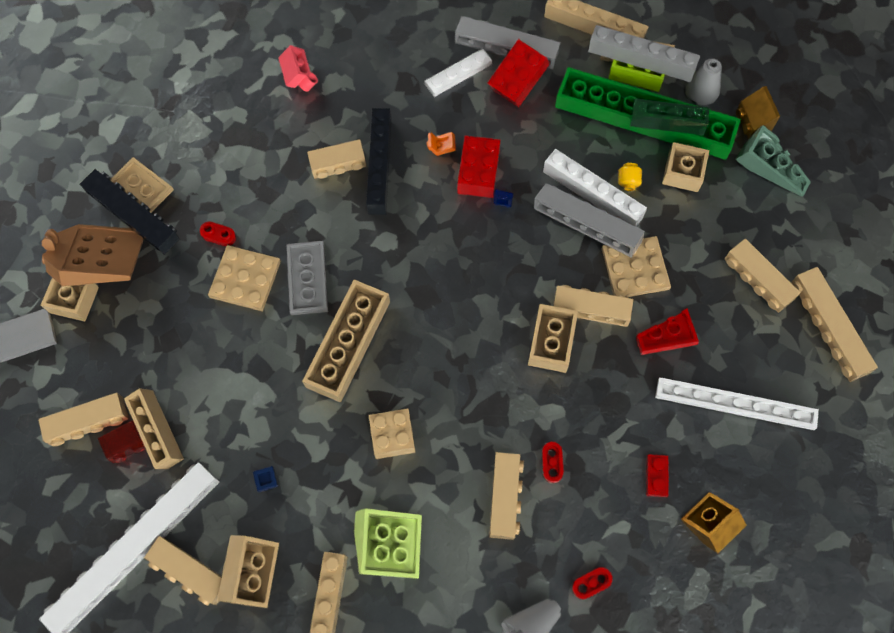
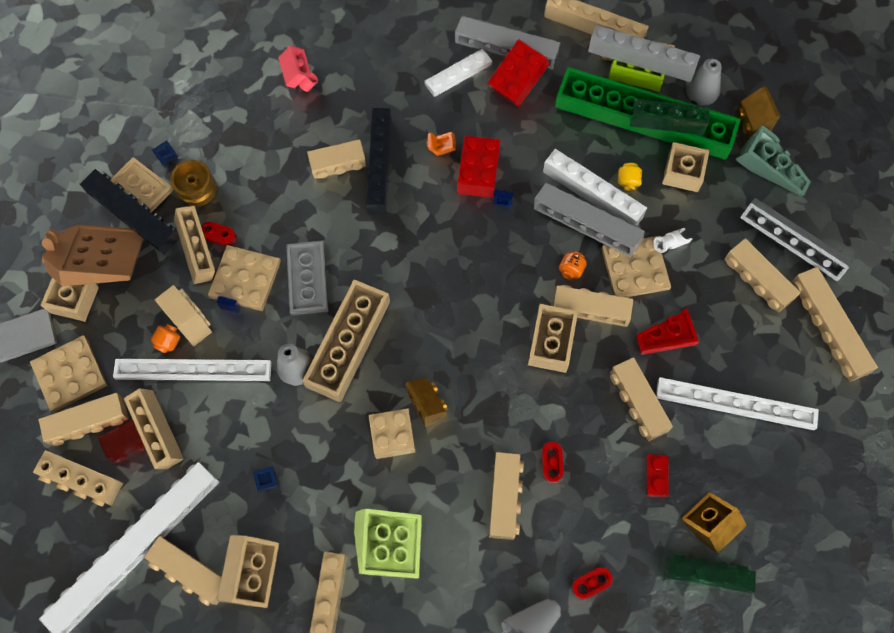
none -> tan plate [30,335,108,413]
none -> tan brick [33,450,123,507]
none -> white plate [113,359,272,381]
none -> orange head [151,323,181,353]
none -> dark blue plate [152,141,178,166]
none -> tan brick [154,285,212,346]
none -> pearl gold wheel [170,160,217,207]
none -> tan brick [174,206,215,284]
none -> clear blue tile [216,296,241,314]
none -> light grey cone [276,344,313,386]
none -> pearl gold slope [405,378,448,427]
none -> orange head [559,251,587,280]
none -> tan brick [610,357,673,442]
none -> white piece [653,228,692,253]
none -> clear green brick [663,554,756,595]
none -> light grey brick [740,198,852,282]

